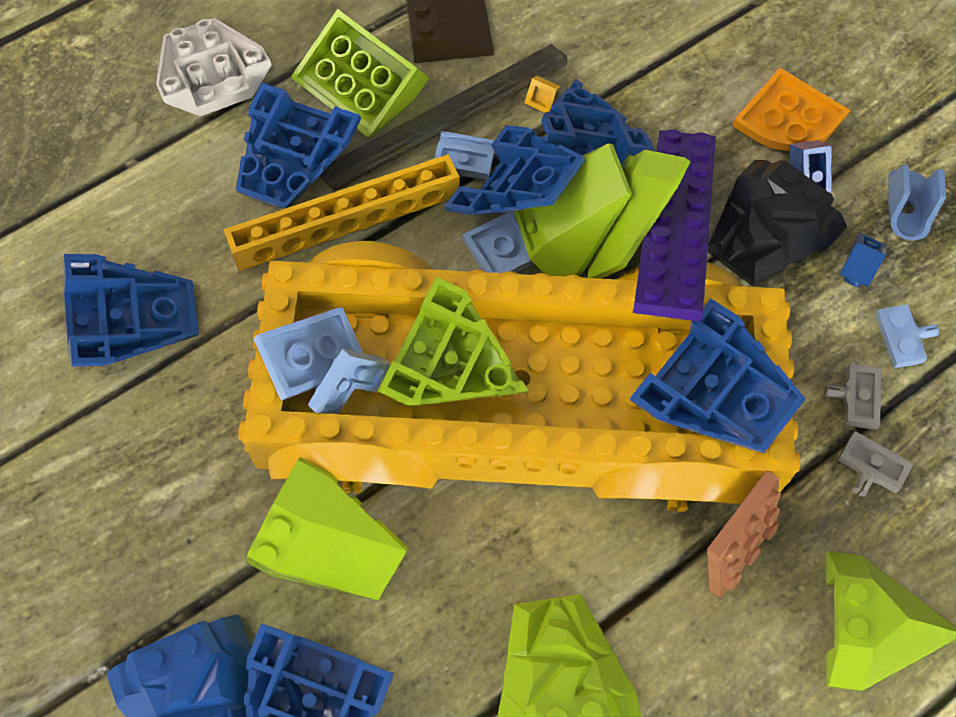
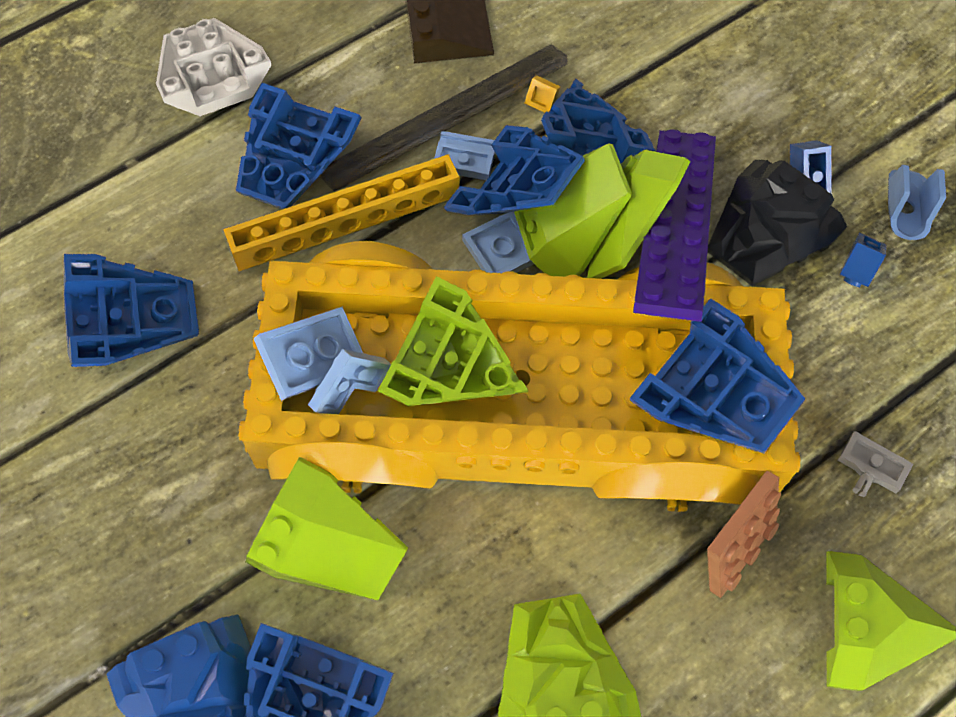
lime slope [291,9,429,139] -> none
light orange plate [732,68,850,151] -> none
light grey plate [824,363,882,430] -> none
light blue plate [875,304,939,369] -> none

